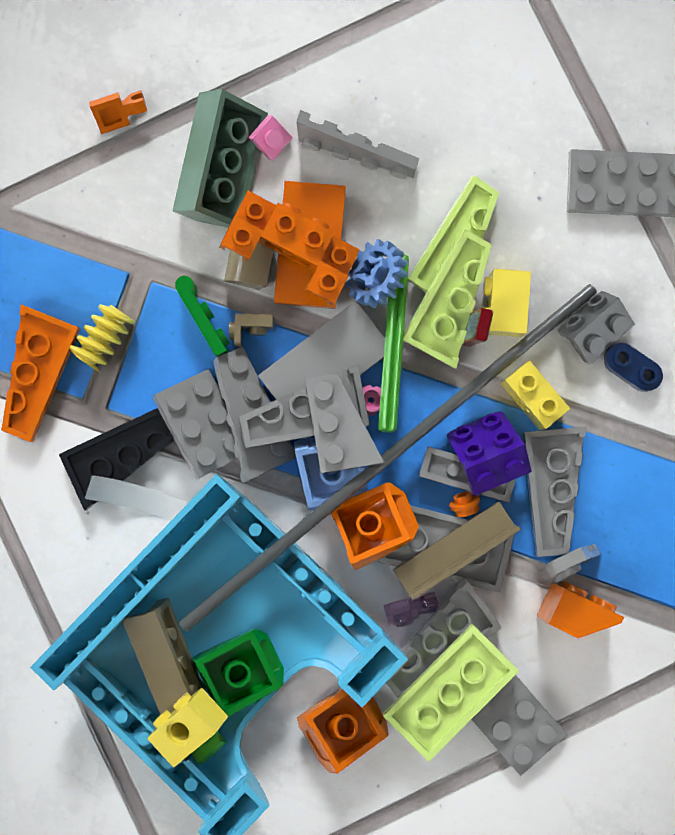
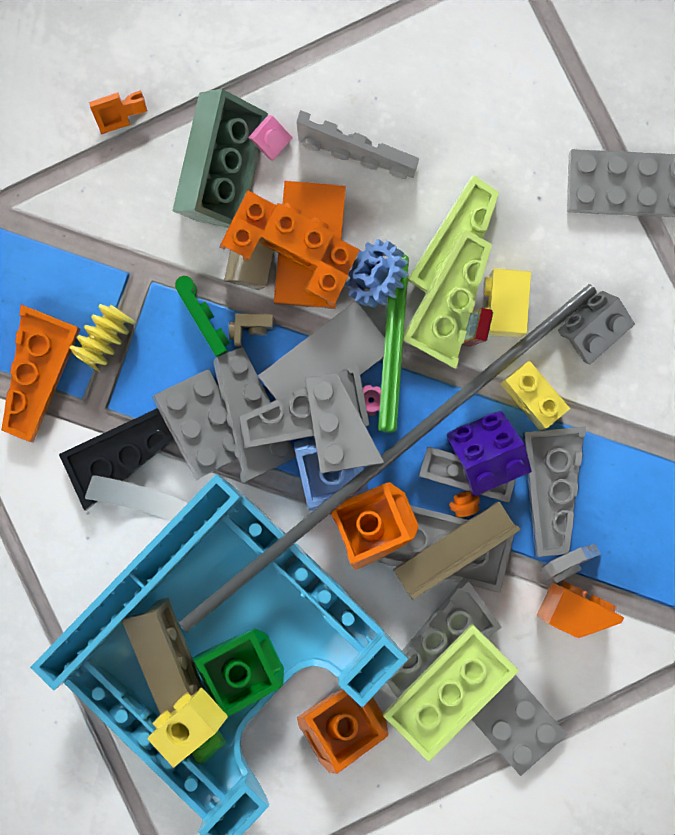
clear purple plate [383,592,439,627] -> none
dark blue plate [604,343,663,392] -> none

